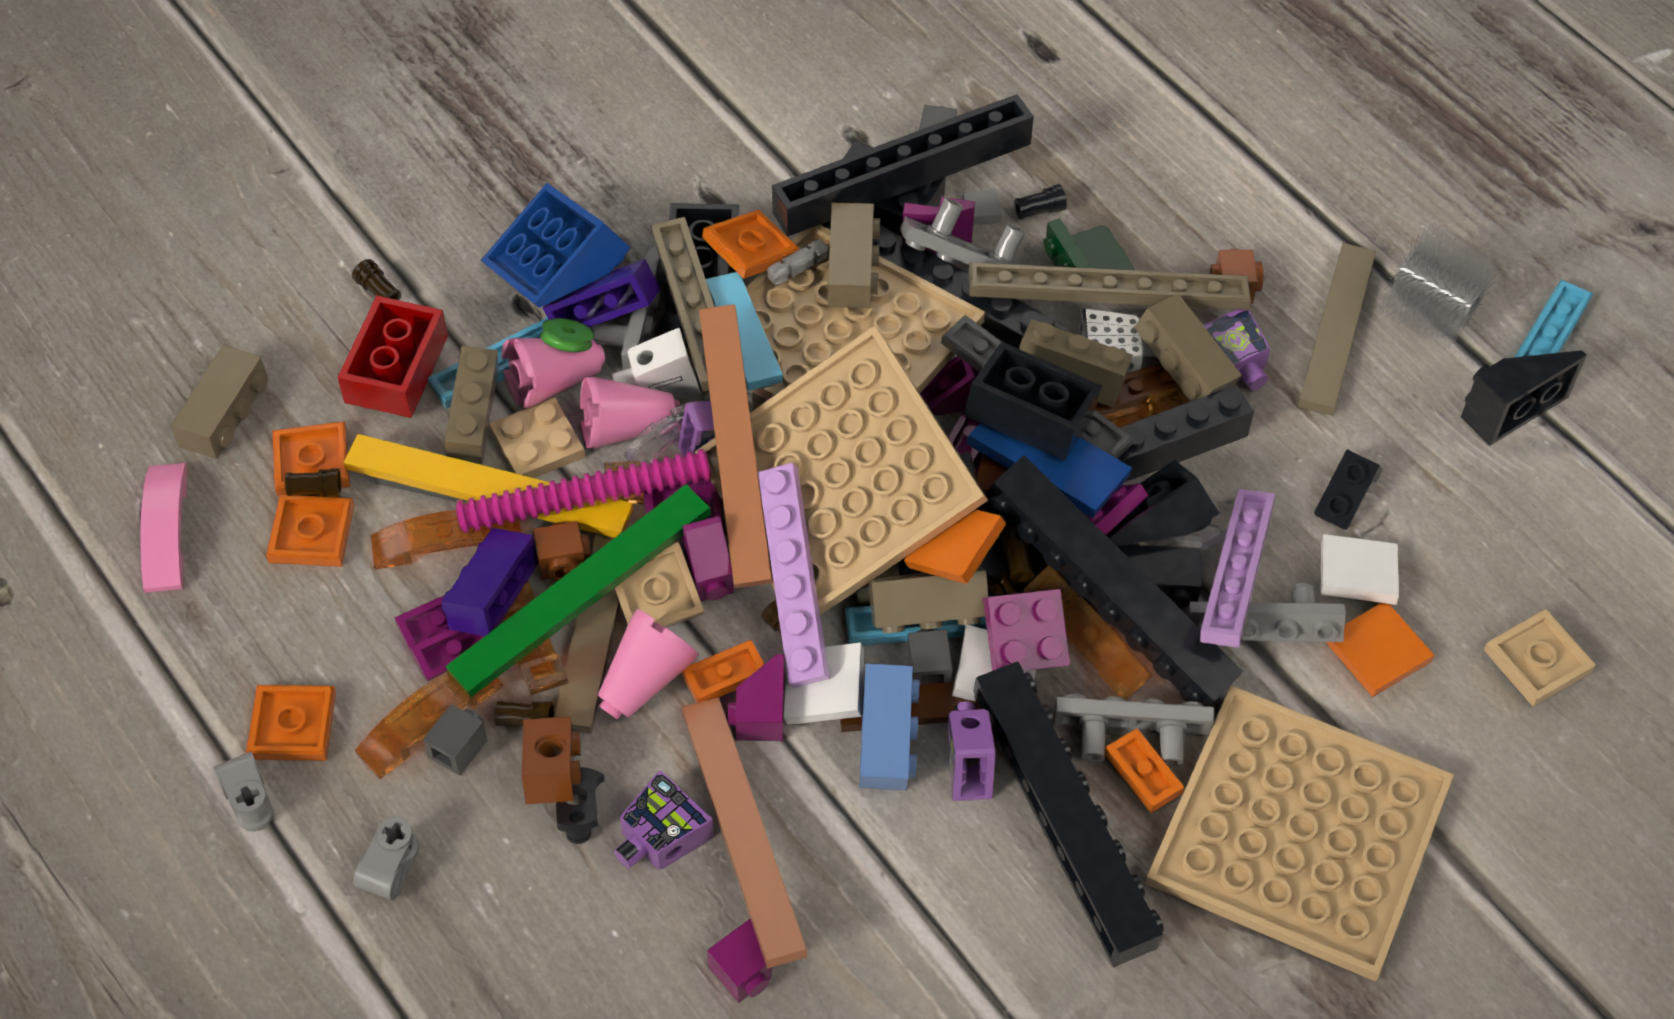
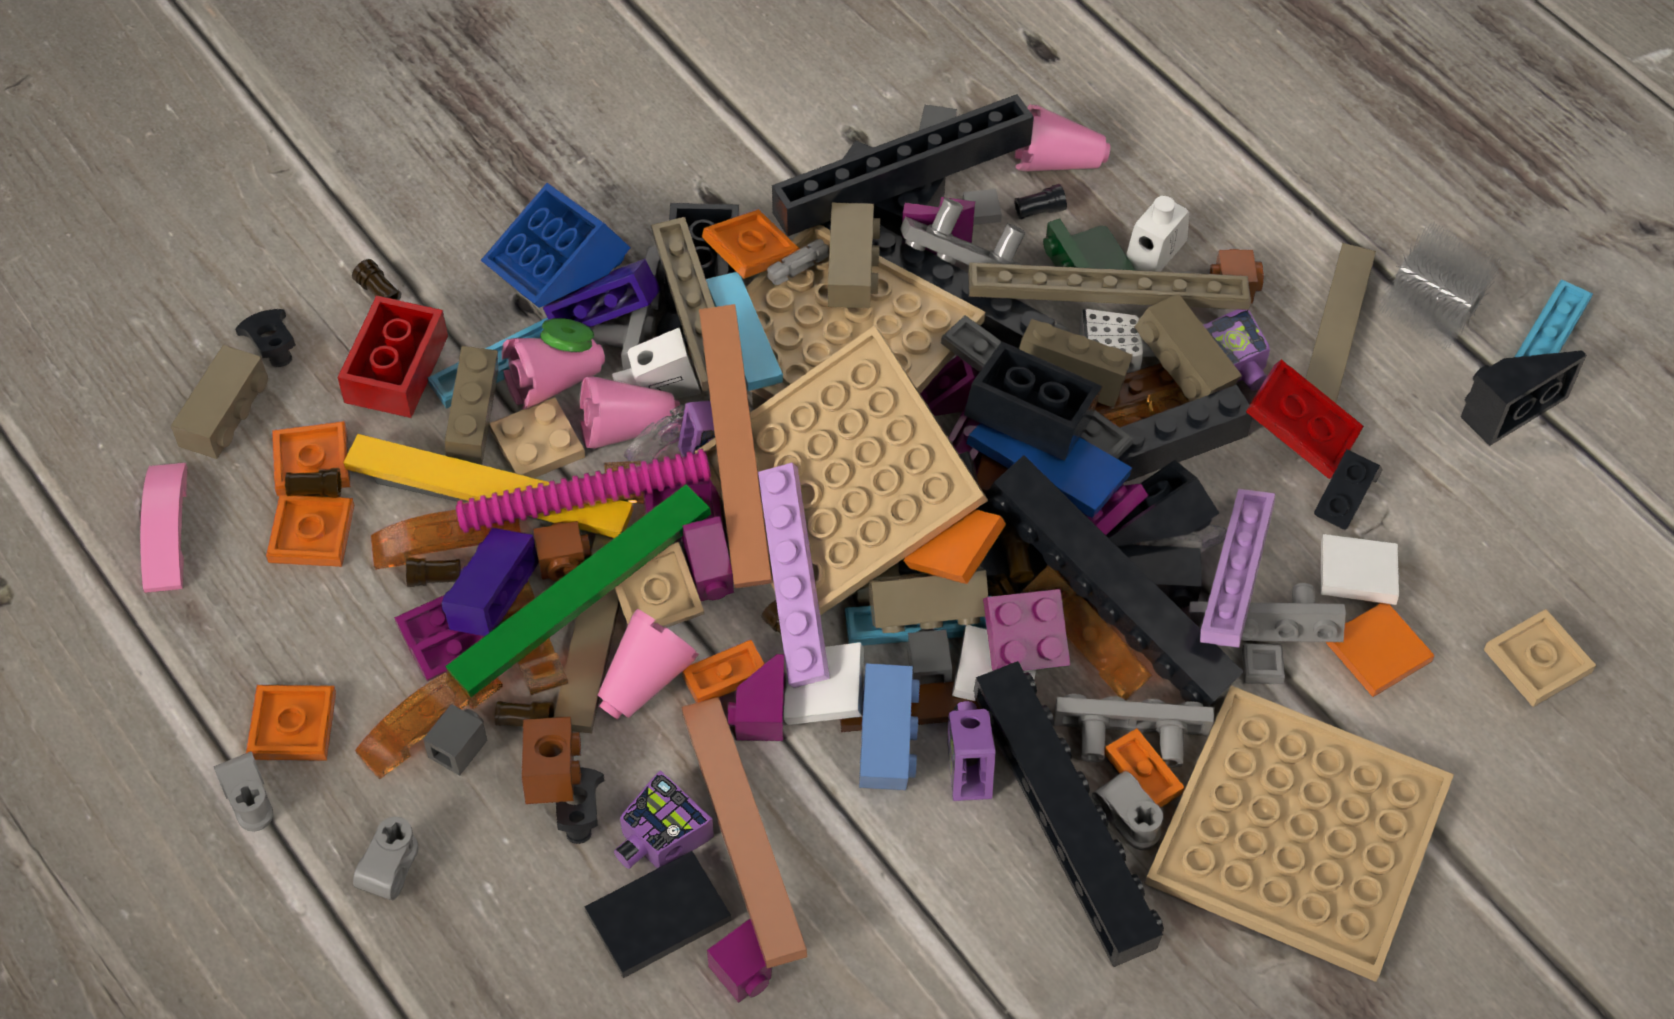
none -> black piece [235,309,296,367]
none -> dark brown pin [406,557,461,587]
none -> black tile [584,851,731,978]
none -> bright pink cone [1015,104,1110,171]
none -> light grey piece [1092,771,1163,850]
none -> white torso [1126,196,1189,272]
none -> light grey tile [1242,644,1285,684]
none -> red tile [1246,359,1364,479]

